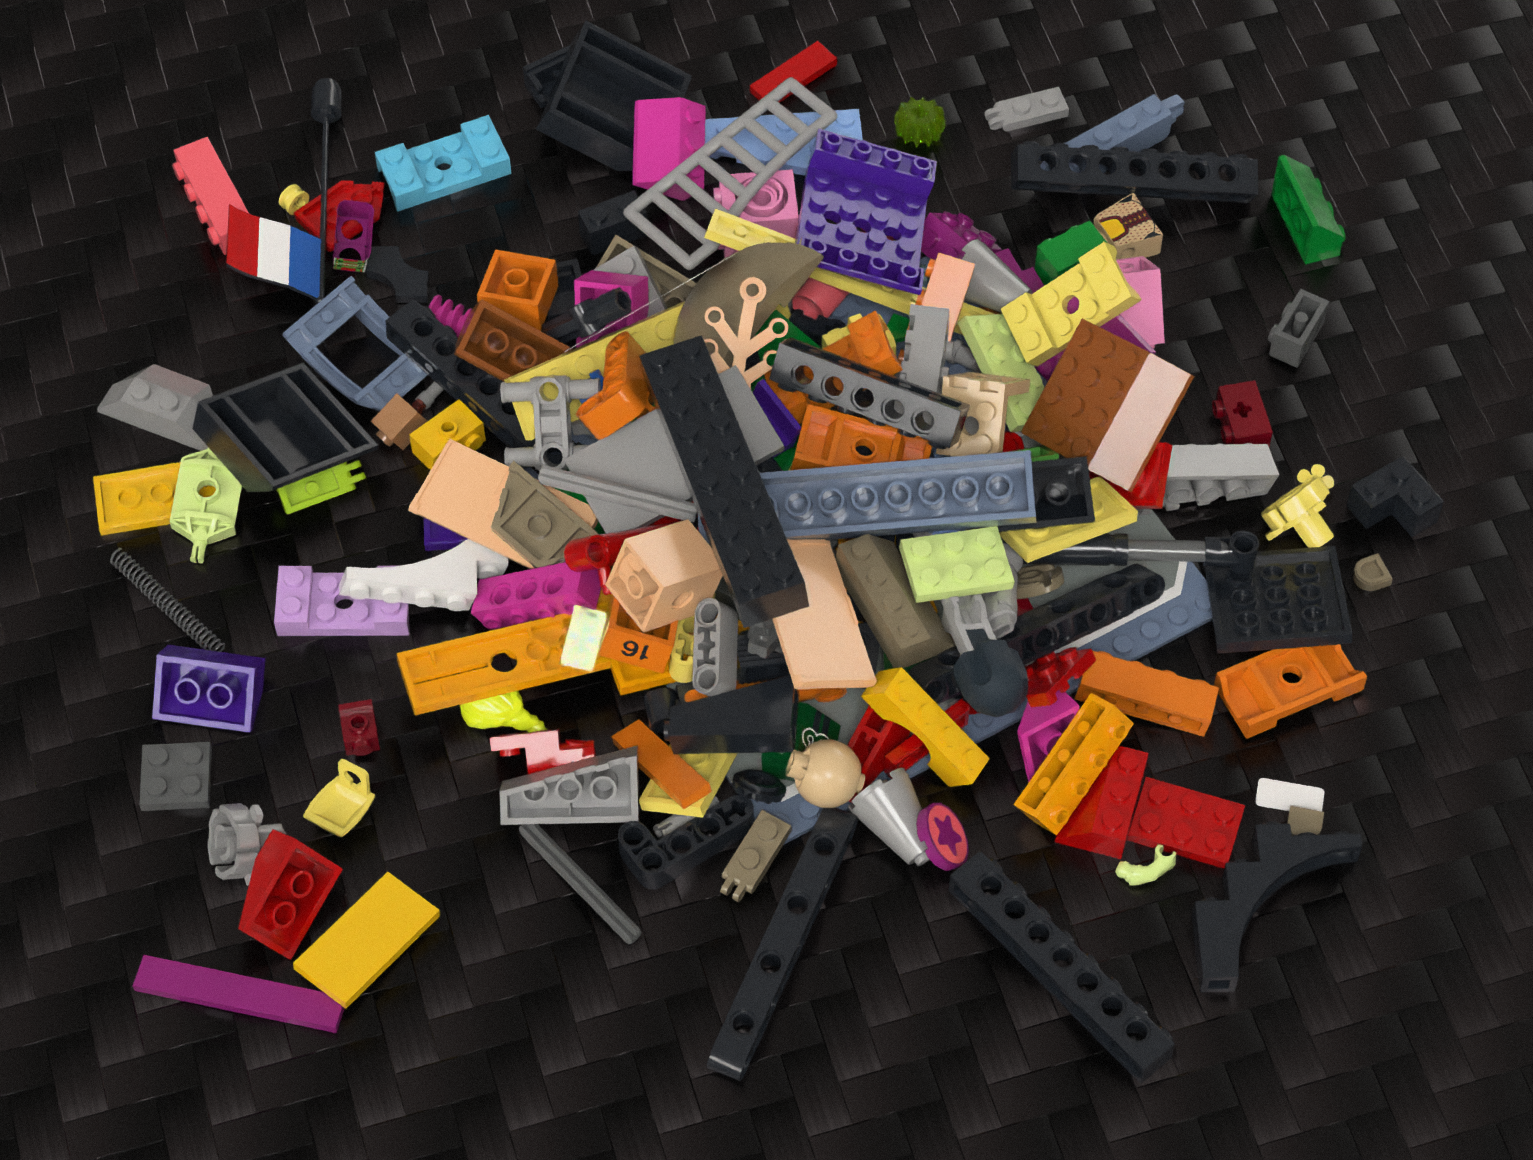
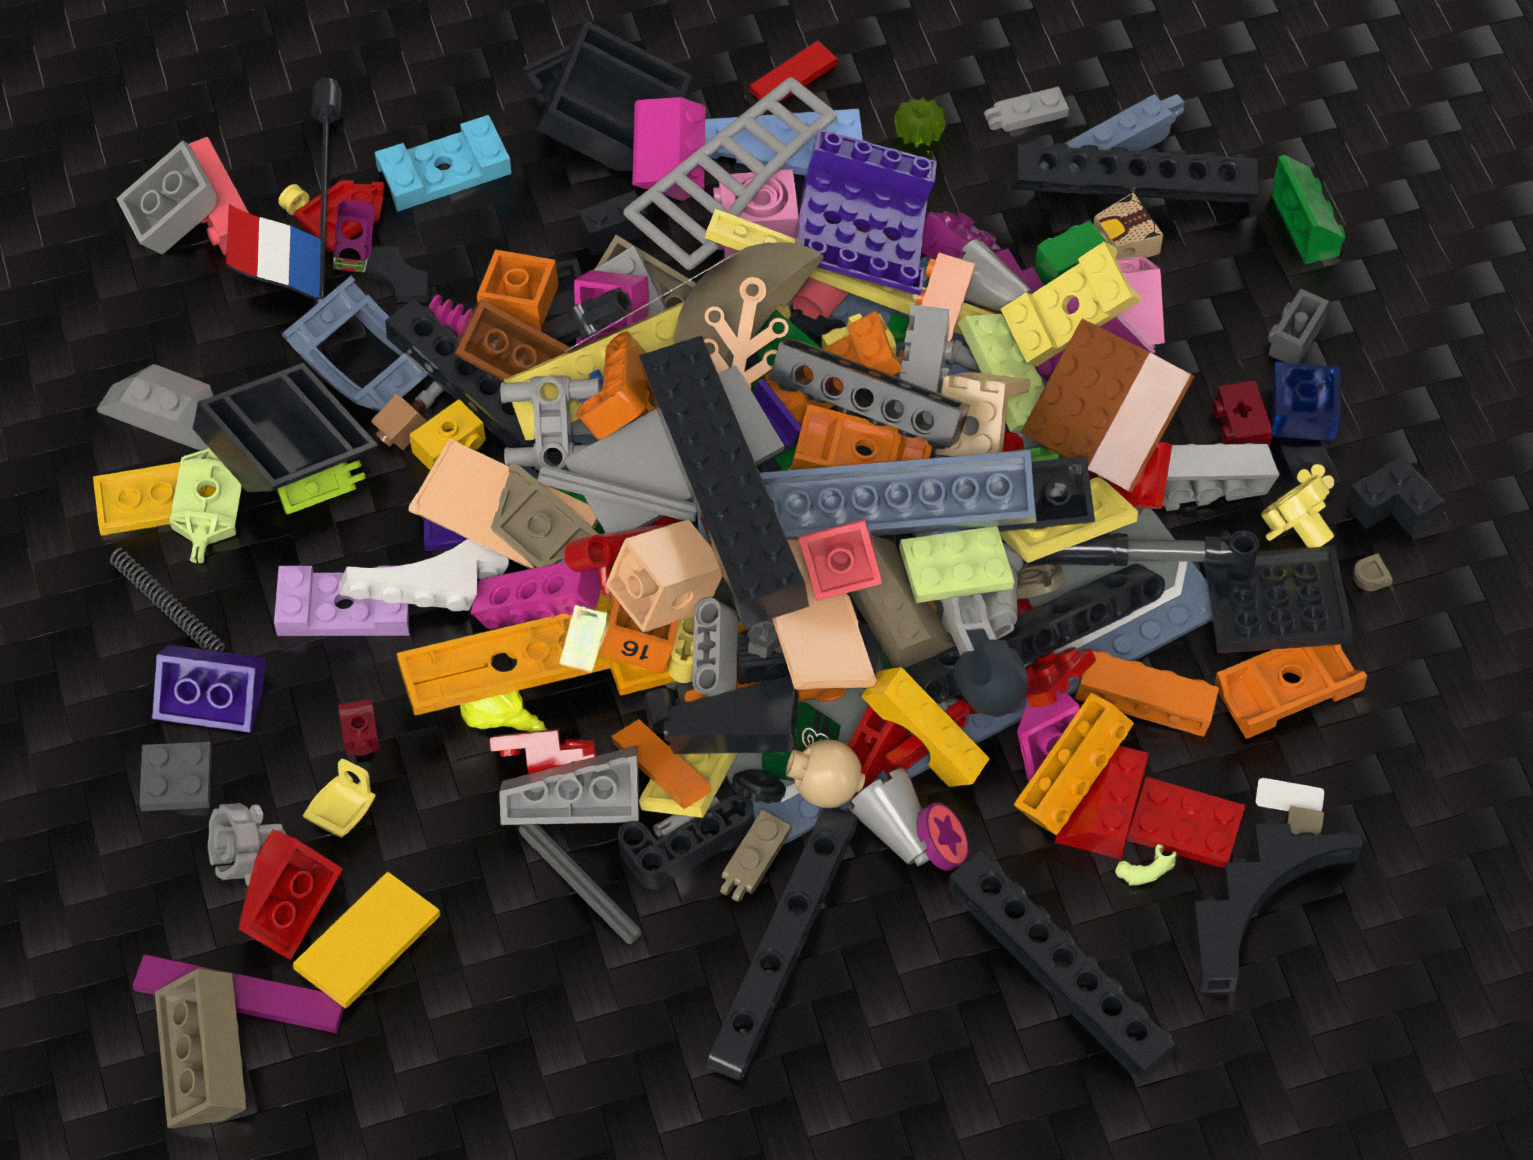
none -> light grey brick [116,141,217,255]
none -> dark tan slope [155,969,246,1128]
none -> coral slope [799,519,882,601]
none -> clear blue brick [1271,362,1340,441]

